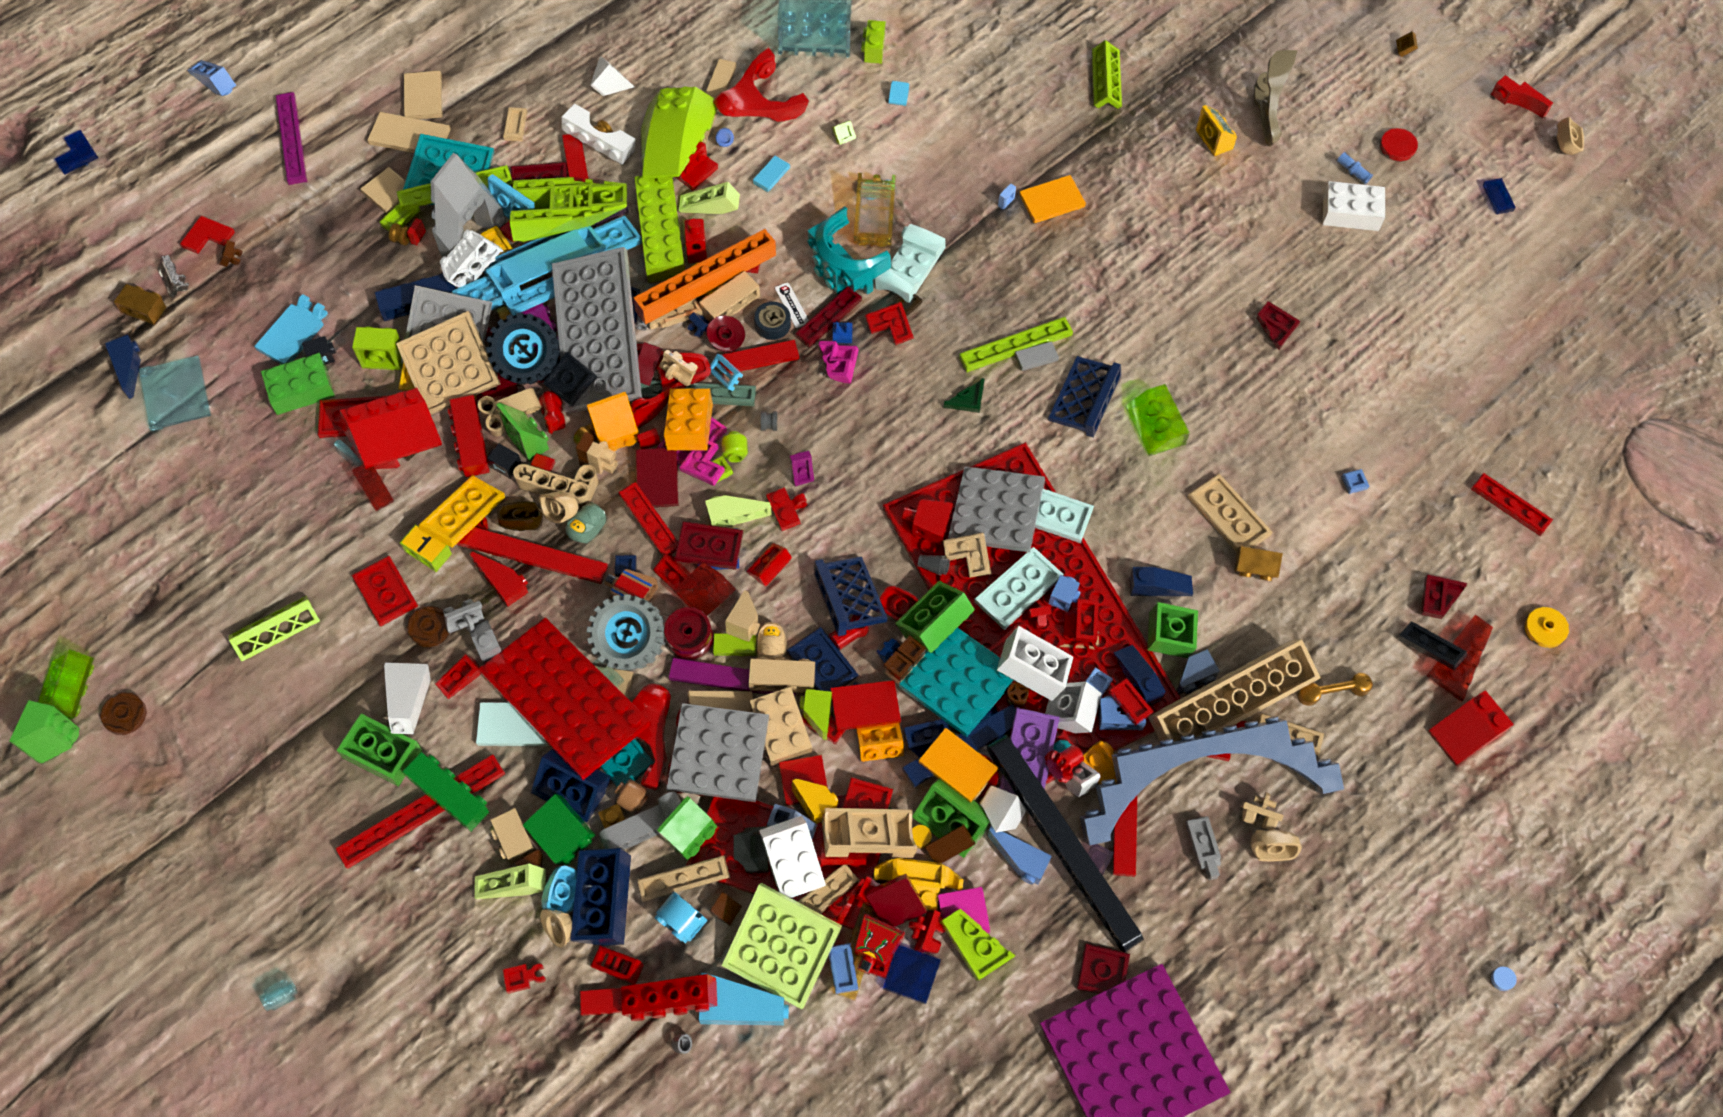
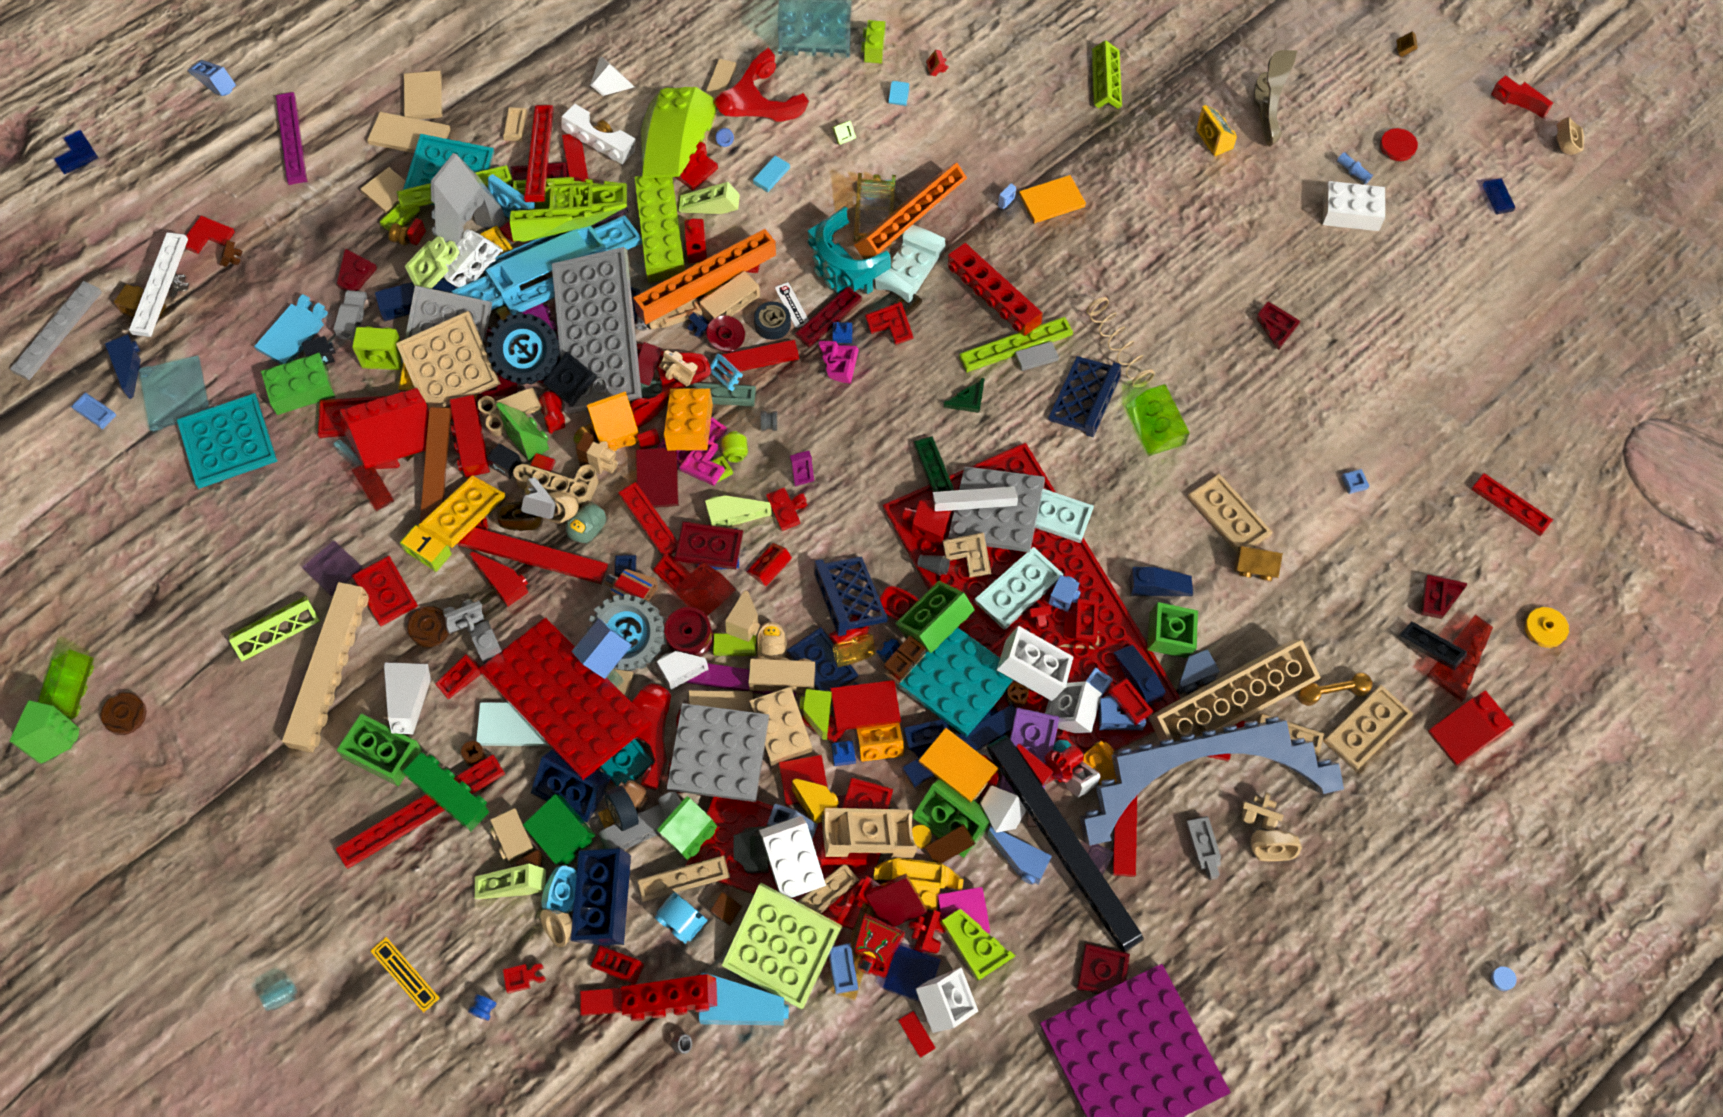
none -> light grey plate [10,281,102,380]
none -> medium blue tile [71,393,117,430]
none -> white plate [129,233,188,337]
none -> teal plate [177,393,278,489]
none -> tan brick [282,582,369,753]
none -> clear purple tile [302,541,363,596]
none -> light grey piece [334,290,367,340]
none -> dark red wing [337,249,377,292]
none -> sticker [370,937,440,1013]
none -> yellowish green plate [405,236,459,289]
none -> dark orange tile [420,407,451,523]
none -> reddish brown wheel [461,741,486,767]
none -> blue wheel [468,994,497,1021]
none -> light grey slope [521,477,556,519]
none -> red tile [524,105,554,202]
none -> medium blue slope [572,618,632,679]
none -> black wheel [605,786,639,831]
none -> white slope [657,651,708,690]
none -> blue tile [831,740,856,766]
none -> clear yellow slope [833,634,875,667]
none -> orange brick [854,163,967,259]
none -> red sticker [898,1011,936,1058]
none -> dark green tile [914,436,955,493]
none -> white slope [916,968,978,1033]
none -> red tile [926,49,949,76]
none -> white slope [933,486,1018,511]
none -> red brick [948,243,1043,336]
none -> red slope [1016,744,1053,786]
none -> tan piece [1086,297,1155,387]
none -> tan tile [1323,684,1413,771]

